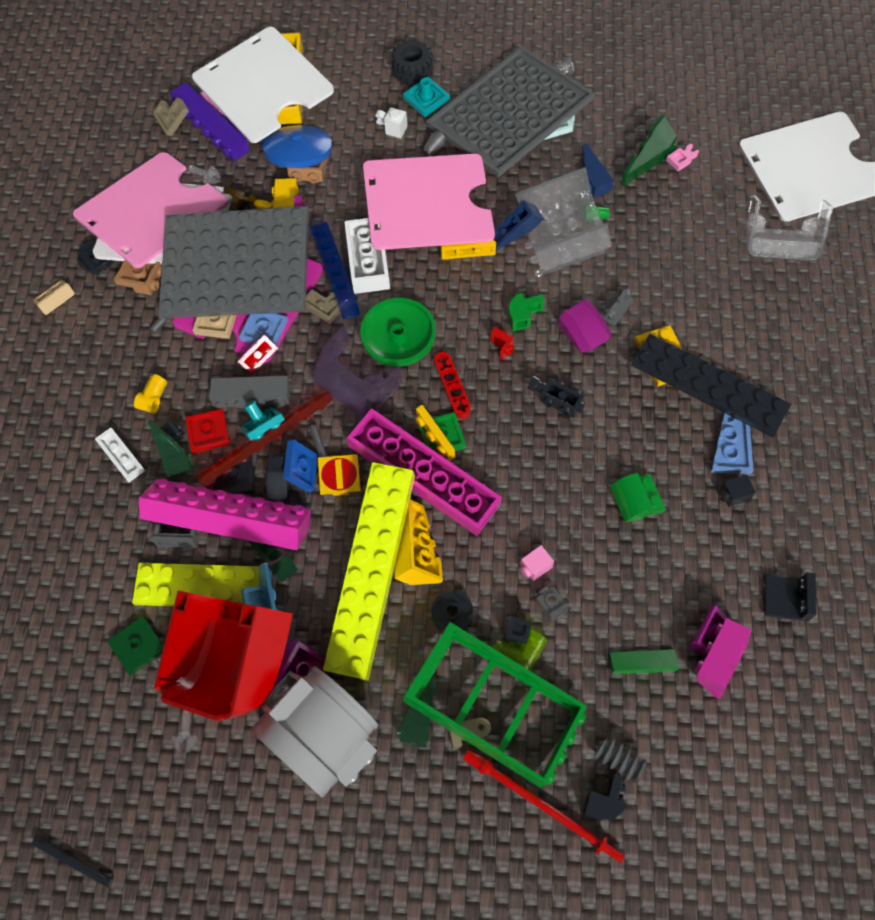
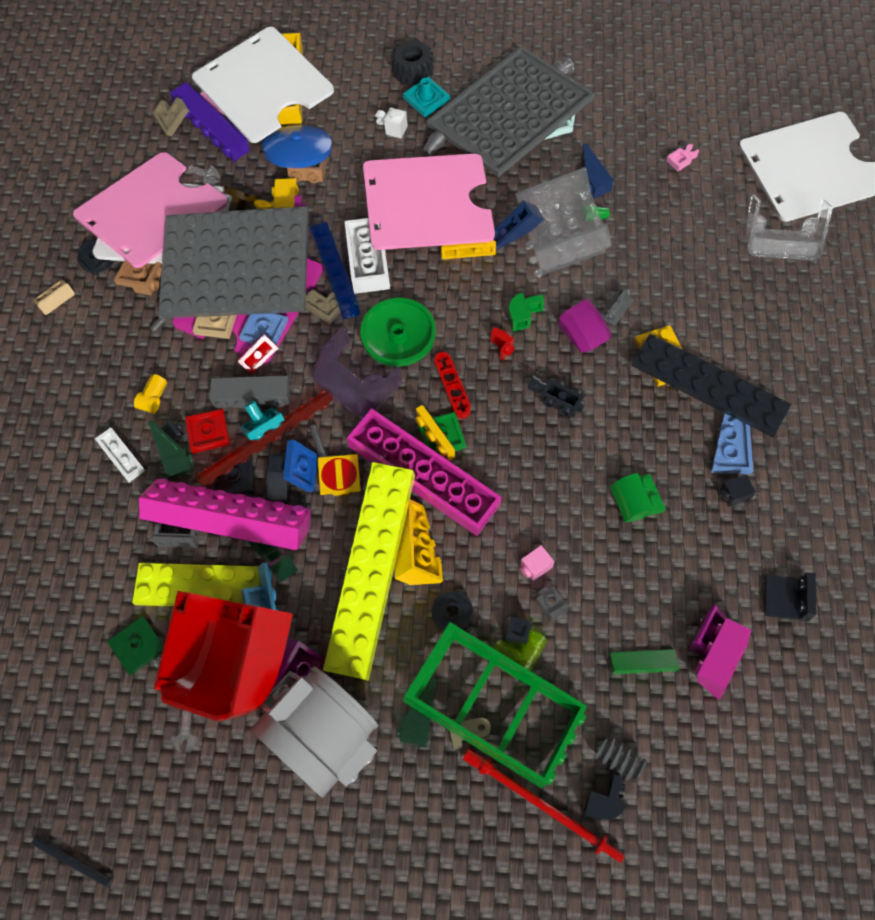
dark green wedge [621,115,677,186] -> none

